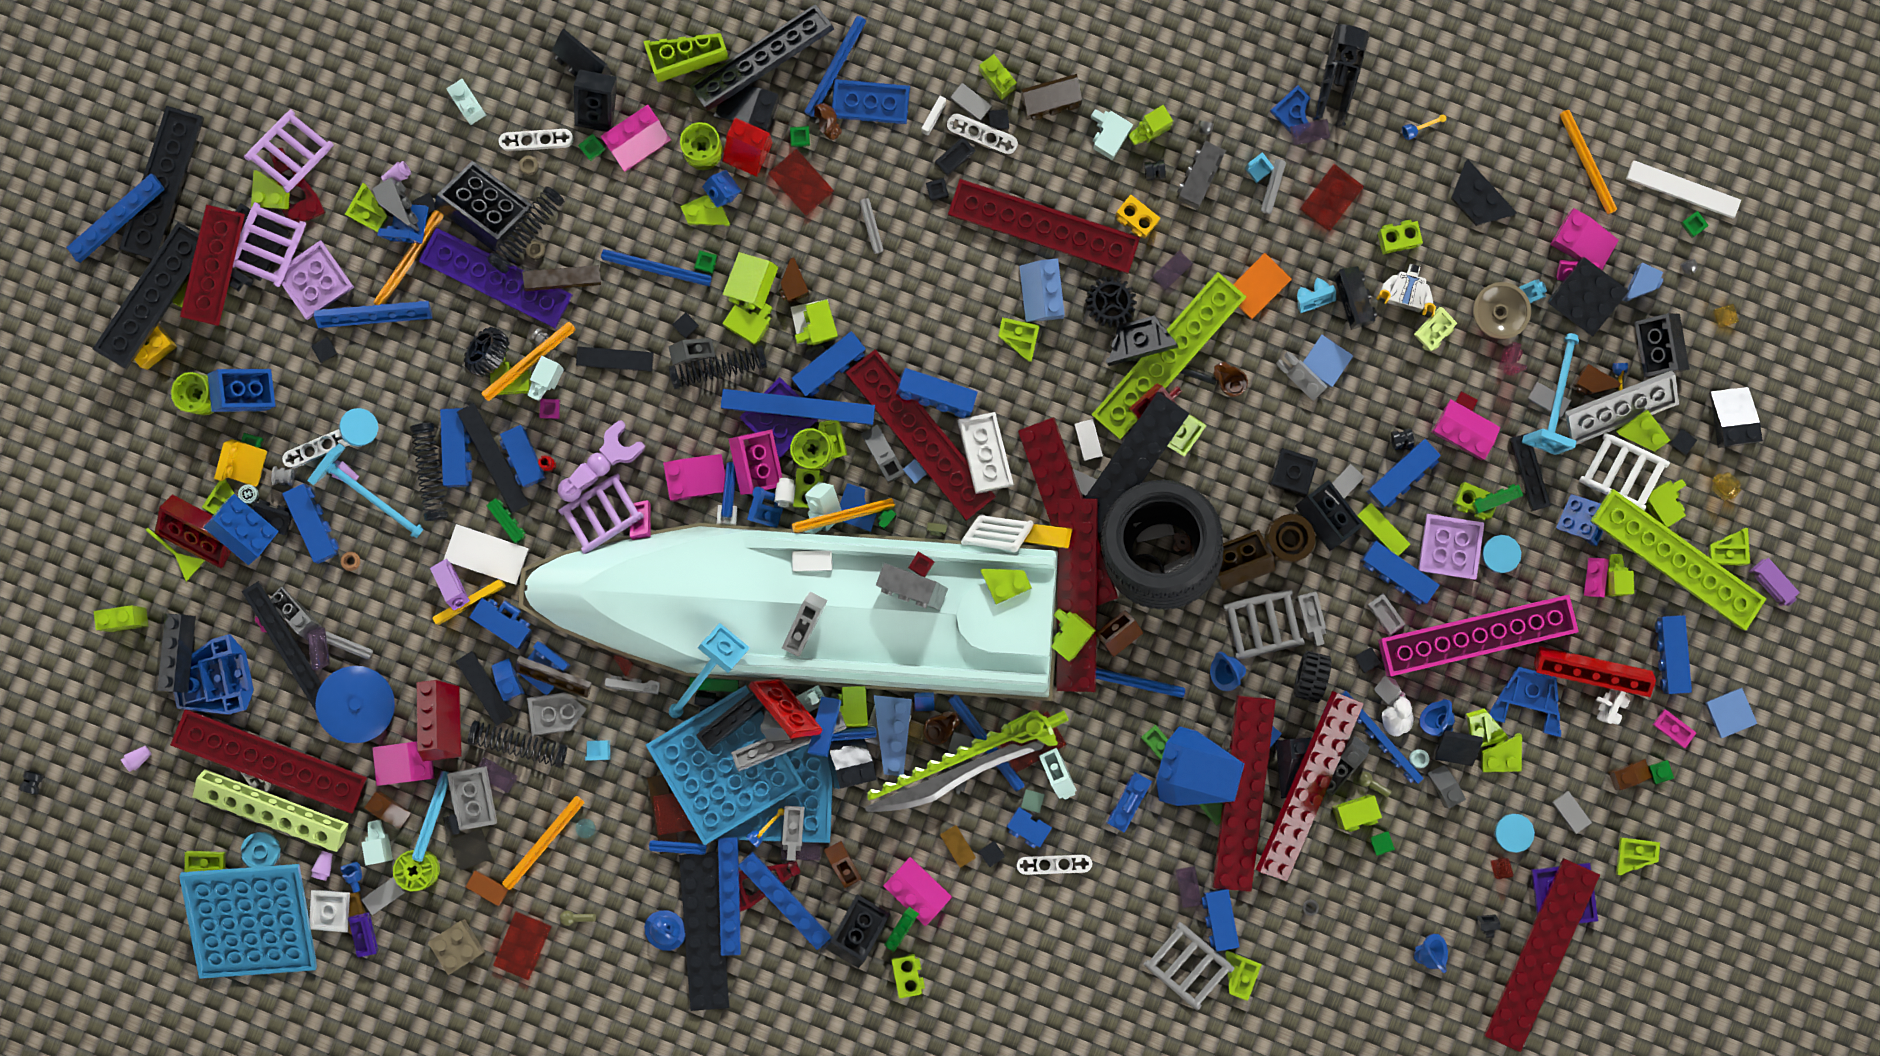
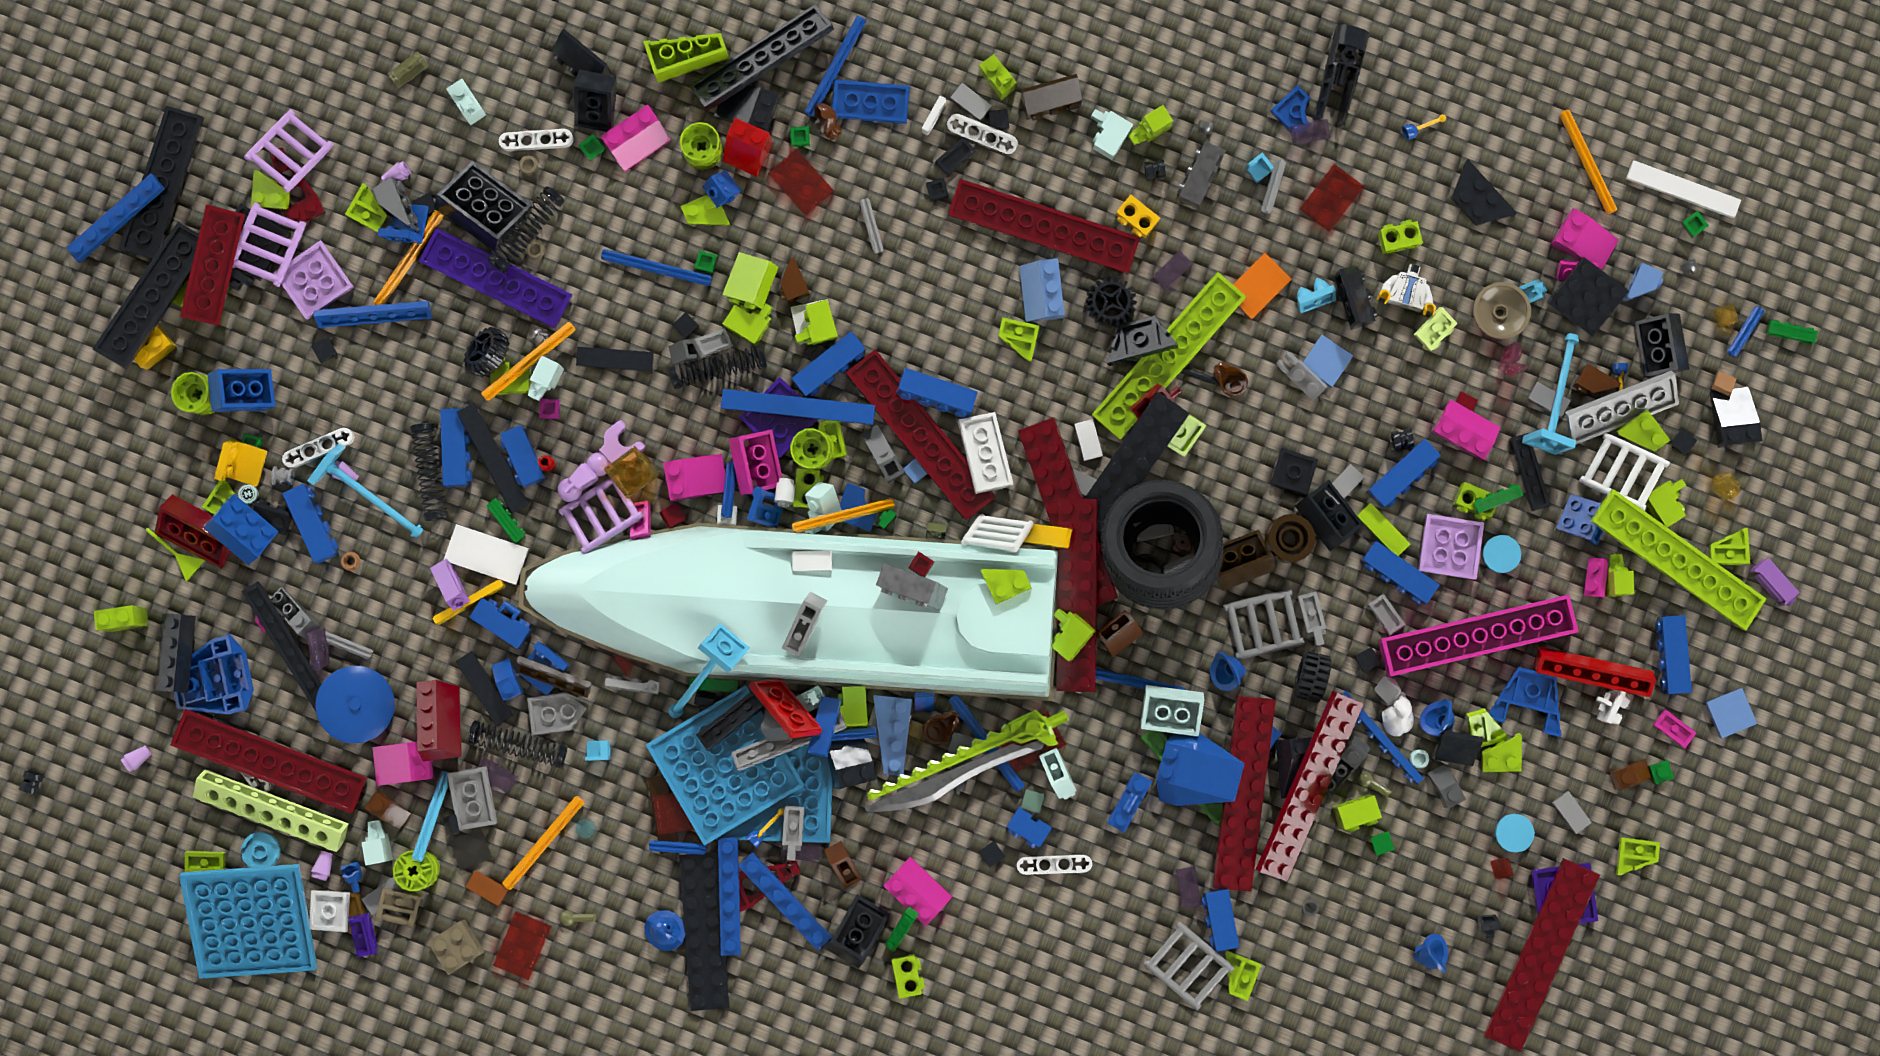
medium azure tile [339,408,379,447] -> none
dark brown tile [522,265,601,291] -> none
pearl gold tile [940,825,976,868] -> none
none -> dark tan plate [374,887,421,929]
none -> olive hinge [387,51,429,88]
none -> clear yellow slope [604,446,659,499]
none -> dark red tile [659,503,686,528]
none -> light grey tile [692,328,733,358]
none -> light aqua brick [1140,685,1204,736]
none -> medium nougat tile [1712,371,1737,396]
none -> blue axle [1727,306,1764,357]
none -> green piece [1765,320,1818,344]

